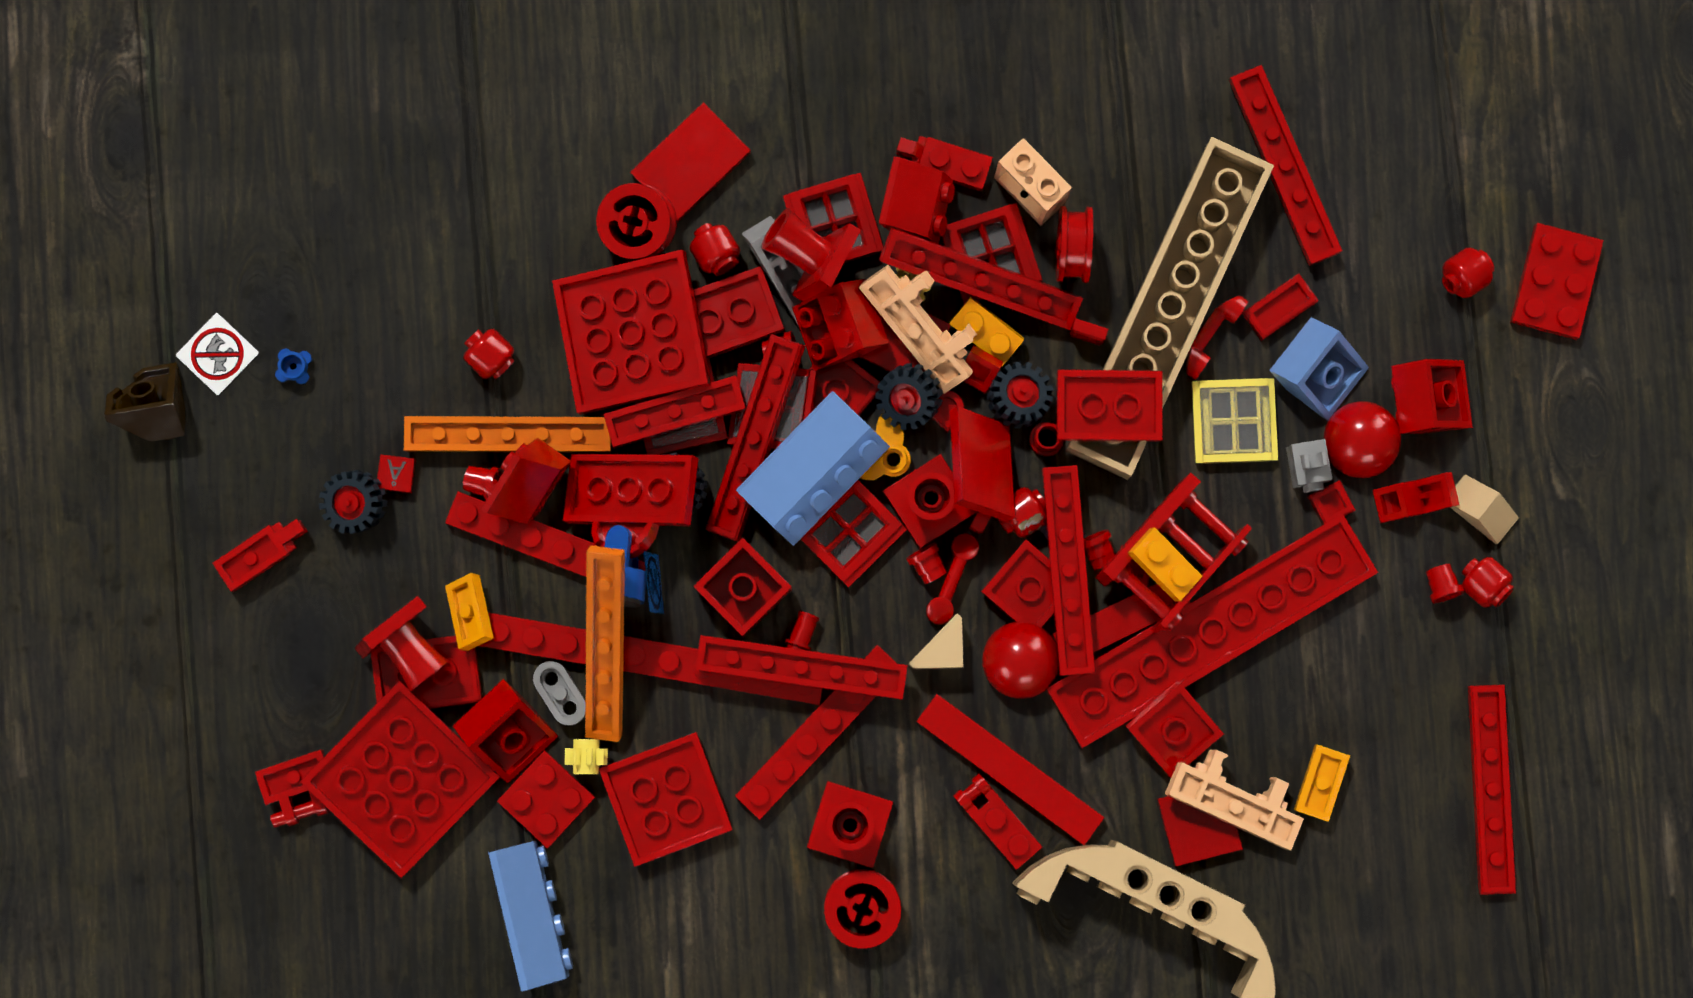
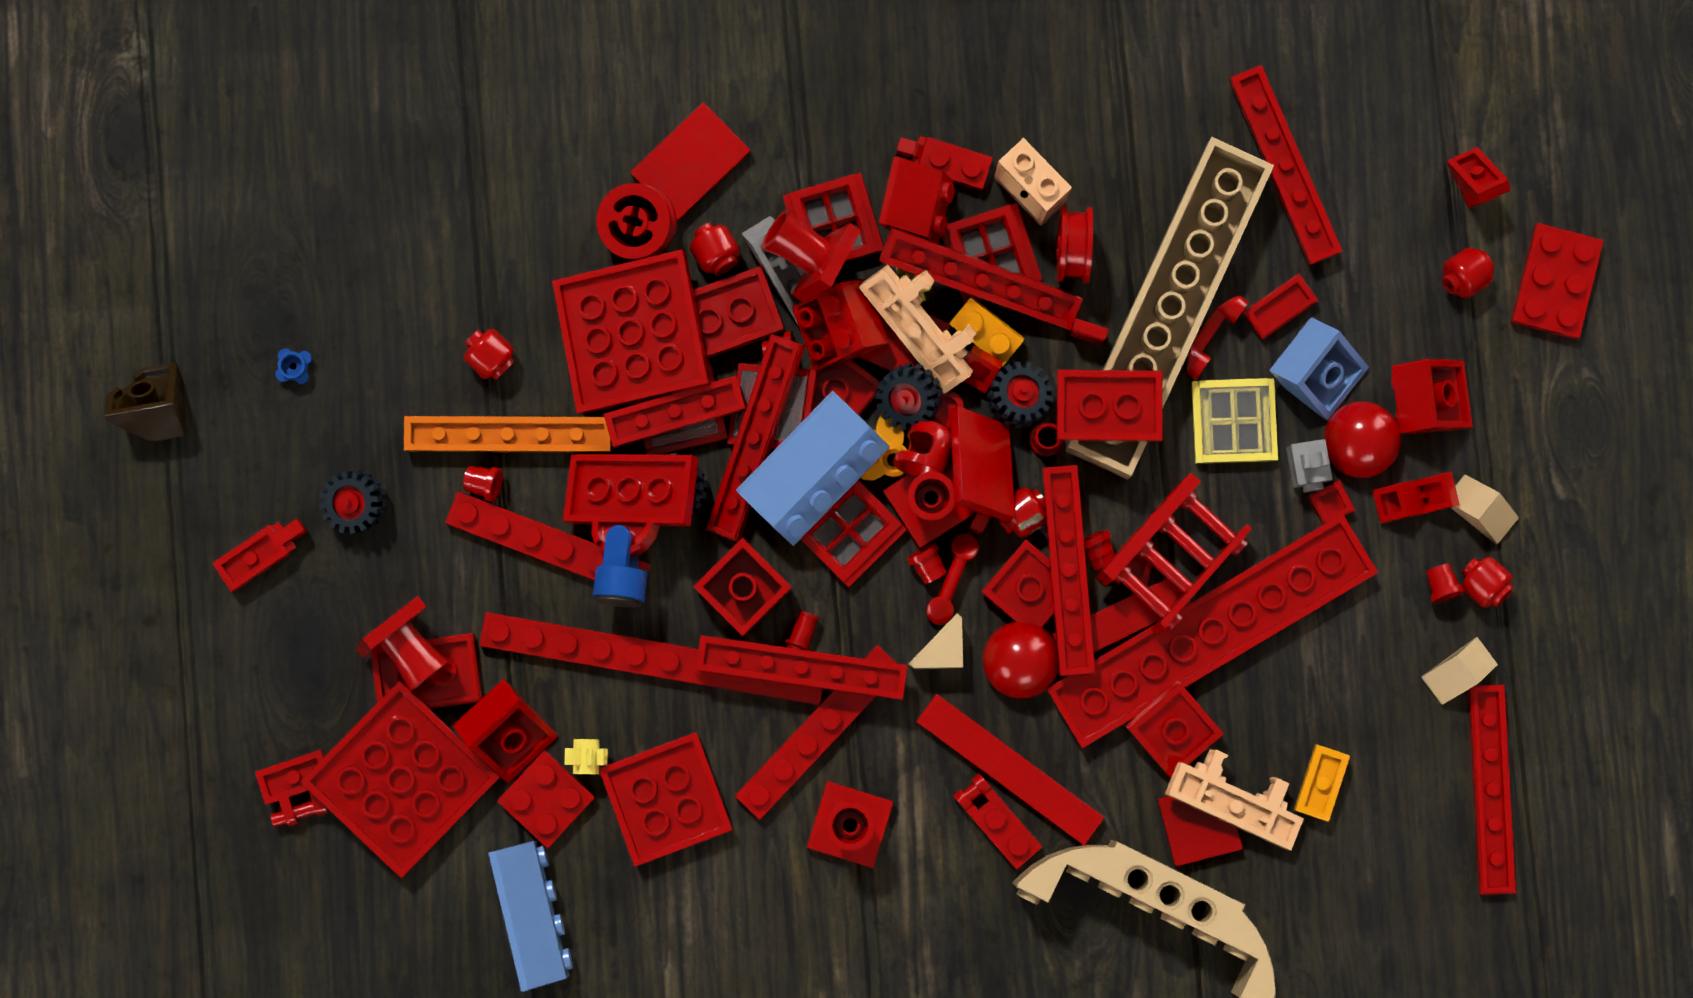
sticker [176,313,259,395] -> none
red tile [377,454,416,493] -> none
light orange plate [445,573,494,651] -> none
red slope [481,438,571,524] -> none
light grey plate [533,661,586,725] -> none
orange plate [585,546,625,742] -> none
clear blue sticker [644,551,664,614] -> none
red wheel [824,869,901,949] -> none
light orange plate [1128,527,1202,602] -> none
none -> red helmet [893,421,952,476]
none -> tan slope [1421,637,1498,705]
none -> red slope [1447,147,1511,208]

